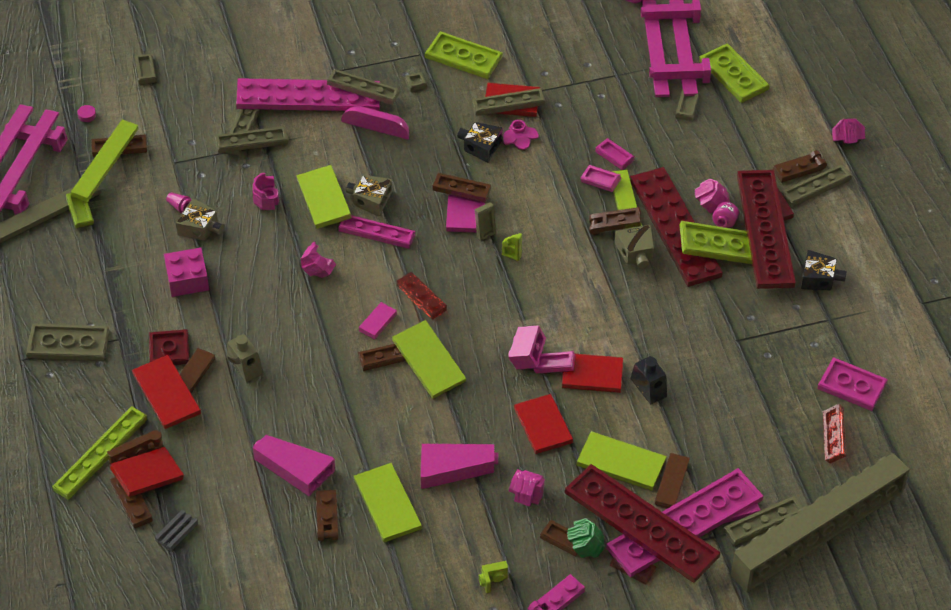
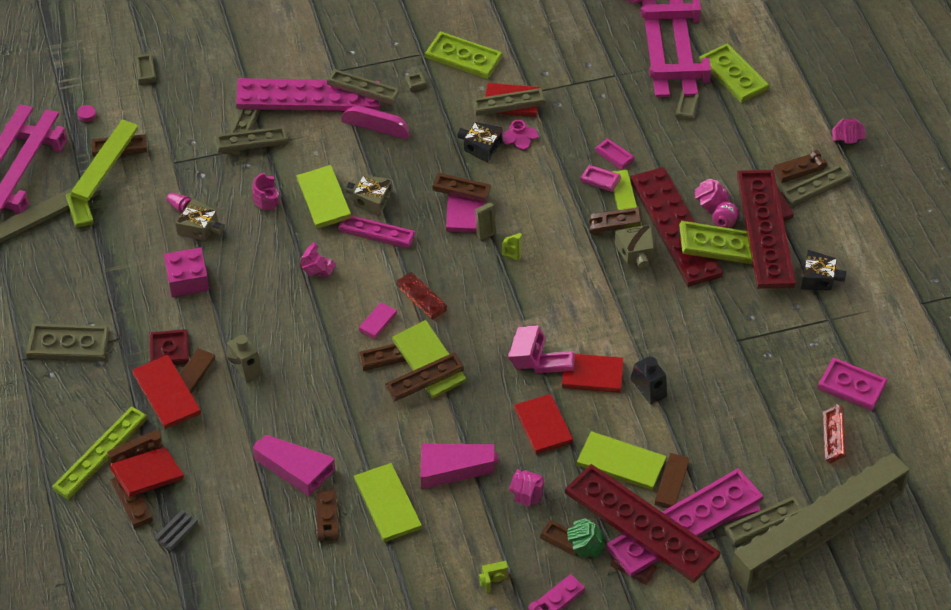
none -> reddish brown tile [385,352,464,402]

